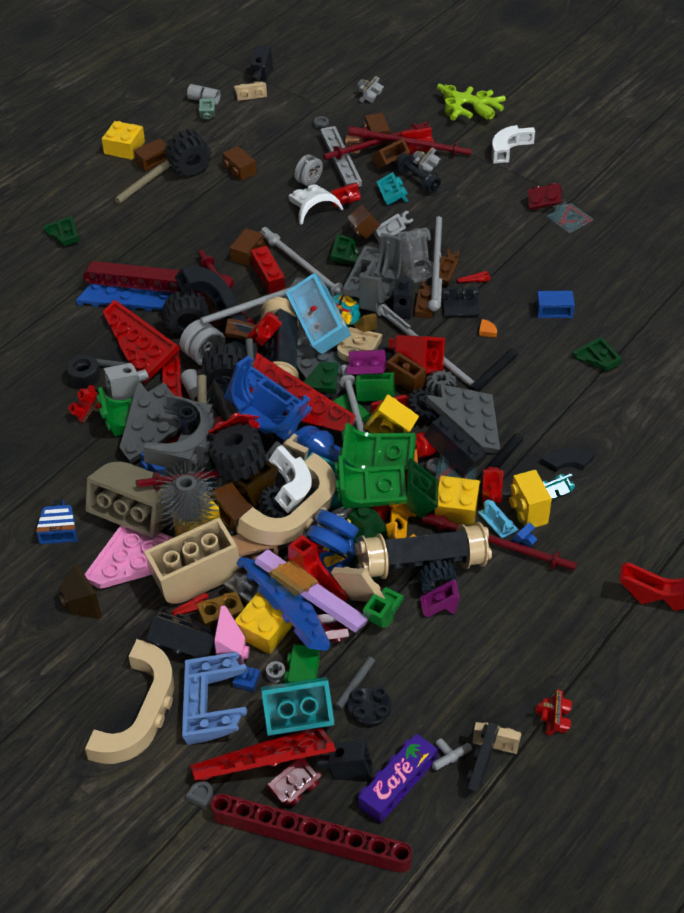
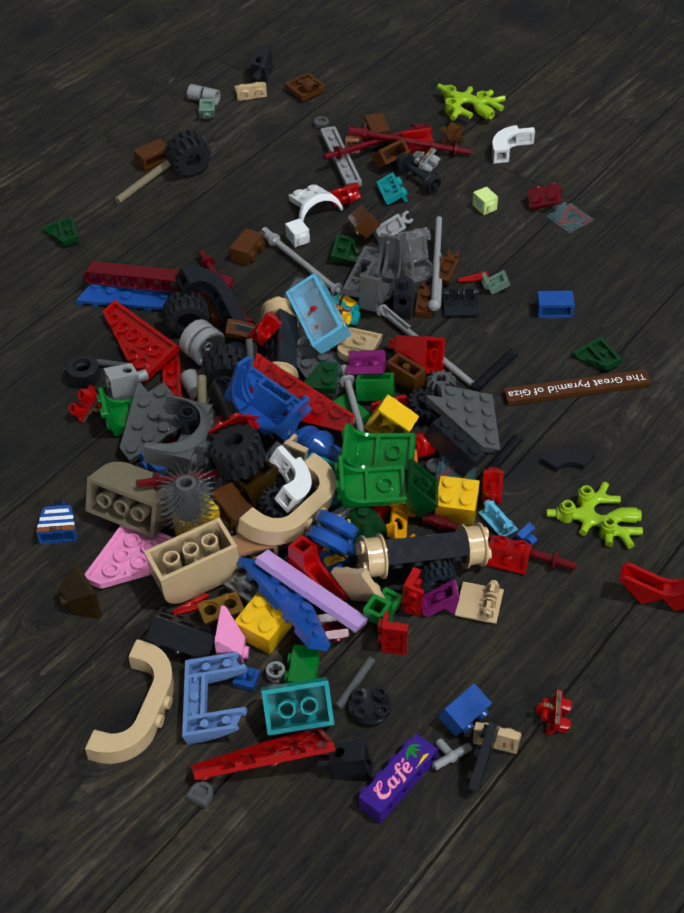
yellow brick [102,121,145,160] -> none
light grey bar [200,286,294,325] -> none
dark red beam [210,794,412,873] -> none
reddish brown piece [222,146,257,181] -> none
red brick [251,246,285,295] -> none
bracket [266,758,322,807] -> none
clear yellow piece [269,560,318,596] -> none
light grey head [295,154,323,186] -> none
pearl gold slope [354,313,377,332] -> none
light grey hips [357,76,384,103] -> none
orange tile [479,319,497,338] -> none
yellow brick [509,470,552,527] -> none
hinge [543,474,575,500] -> none
none -> reddish brown plate [284,72,326,102]
none -> white brick [285,218,310,248]
none -> red bracket [378,611,408,656]
none -> red bracket [401,567,425,616]
none -> blue brick [438,684,492,737]
none -> reddish brown hips [439,122,466,145]
none -> tan hinge [455,580,504,624]
none -> yellowish green brick [473,187,498,215]
none -> sand green bracket [482,270,511,295]
none -> red bracket [487,535,532,574]
none -> reddish brown tile [503,369,651,406]
none -> lime plant [546,482,643,549]

